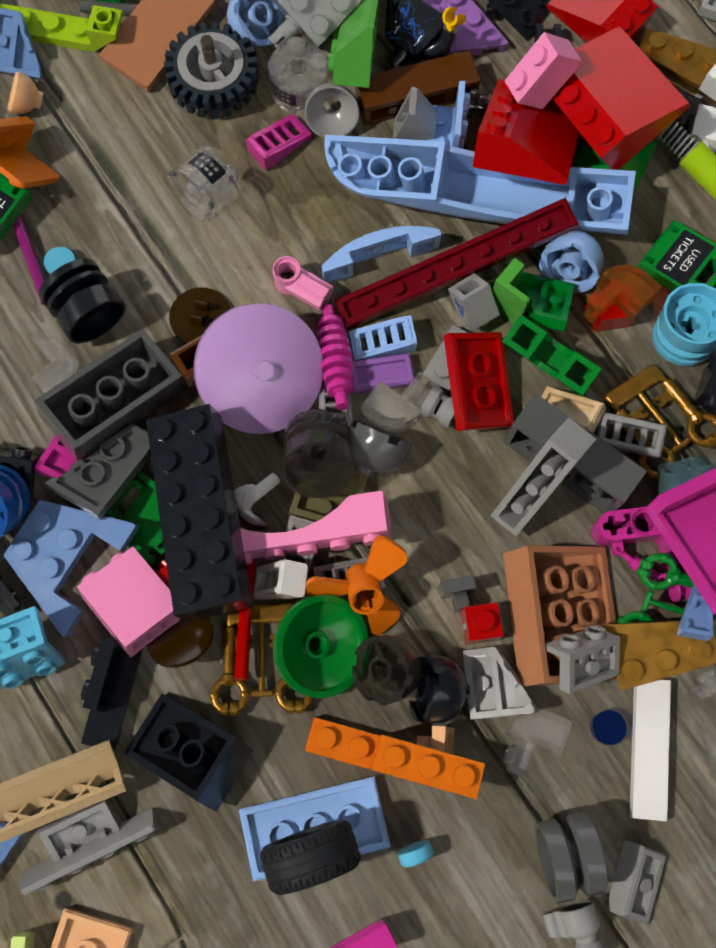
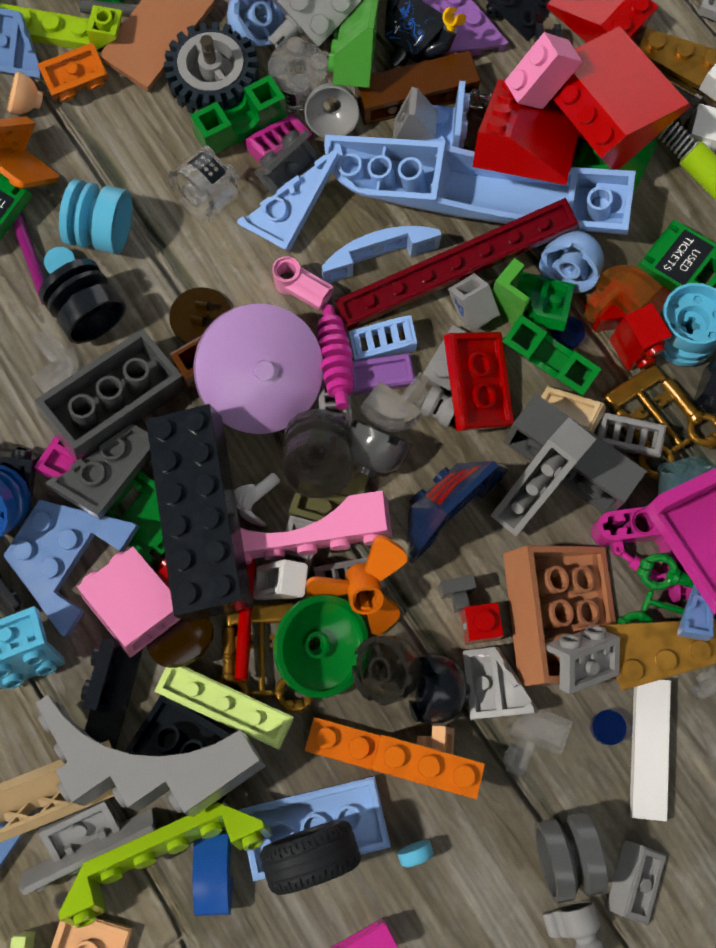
none -> light grey arch [36,695,266,817]
none -> orange bracket [37,42,108,102]
none -> lime slope [58,802,273,928]
none -> medium azure wheel [59,179,133,255]
none -> yellowish green tile [154,666,294,750]
none -> green arch [190,75,287,157]
none -> blue slope [192,834,233,916]
none -> light blue wing [237,150,340,252]
none -> dark grey bracket [254,130,320,196]
none -> dark blue wedge [407,461,508,564]
none -> clear blue tile [552,317,585,350]
none -> red brick [609,303,672,371]

